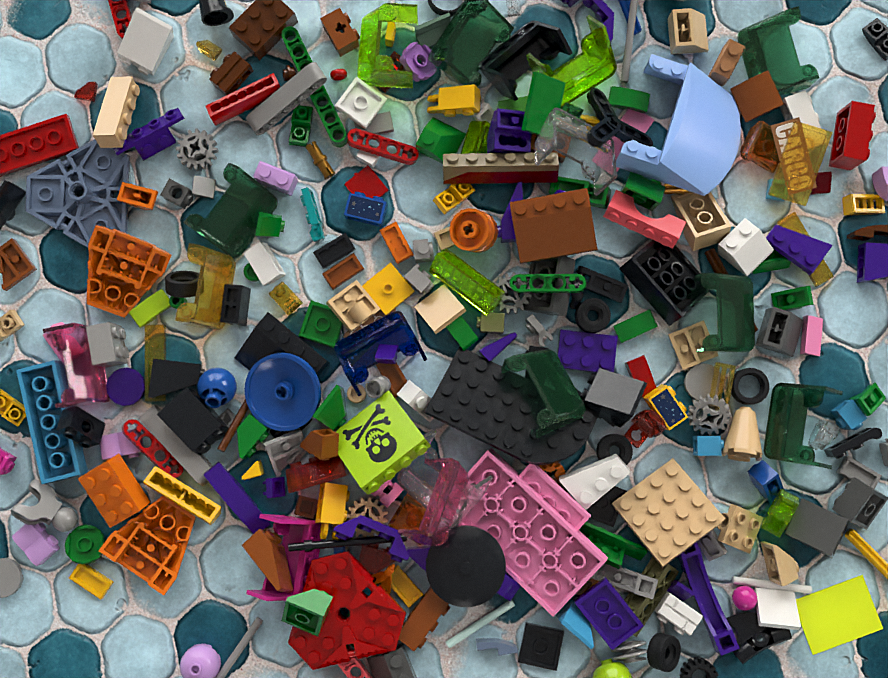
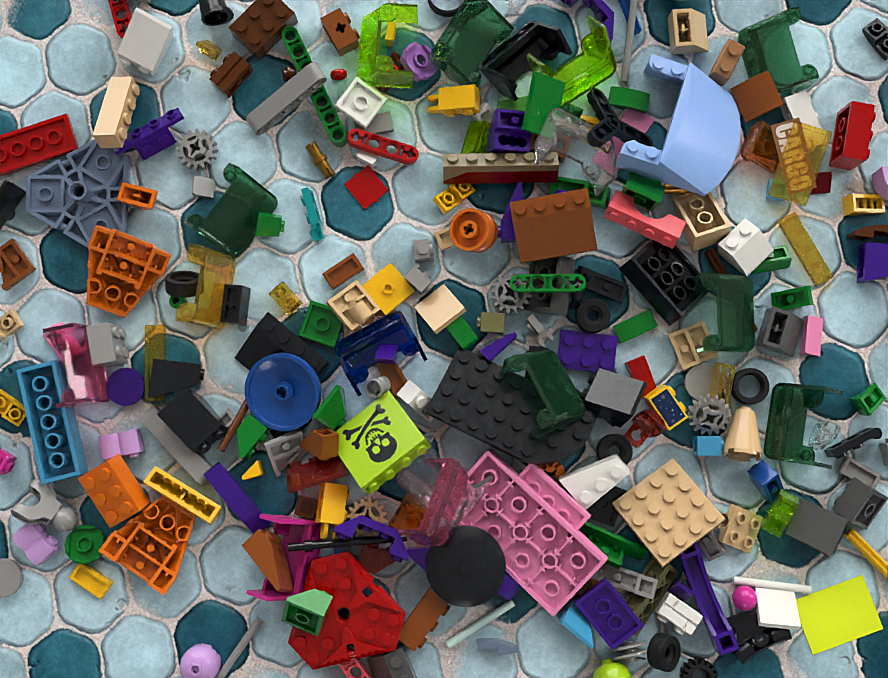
black brick [56,406,106,448] -> none
clear red tile [74,82,98,102] -> none
red beam [122,419,184,478] -> none
lime slope [129,289,171,328] -> none
dark grey brick [160,178,193,209] -> none
blue brick [197,368,237,408] -> none
red brick [206,73,281,126] -> none
green tile [243,263,259,282] -> none
white hinge [244,242,286,286] -> none
lavender brick [254,161,298,196] -> none
dark purple tile [262,477,286,498] -> none
green slope [289,105,313,147] -> none
black plate [313,233,356,269] -> none
brick [344,192,387,227] -> none
tan tile [347,384,367,403] -> none
bright pink wheel [371,479,404,508] -> none
orange piece [371,564,395,595] -> none
orange plate [379,222,414,264] -> none
yellow tile [391,565,423,608] -> none
sand green panel [415,13,456,49] -> none
green slope [416,117,466,164] -> none
clear neon green brick [428,248,505,315] -> none
black tile [518,622,564,671] -> none
tan slope [760,541,799,586] -> none
dark purple wing [766,225,833,275] -> none
dark azure brick [830,400,867,431] -> none

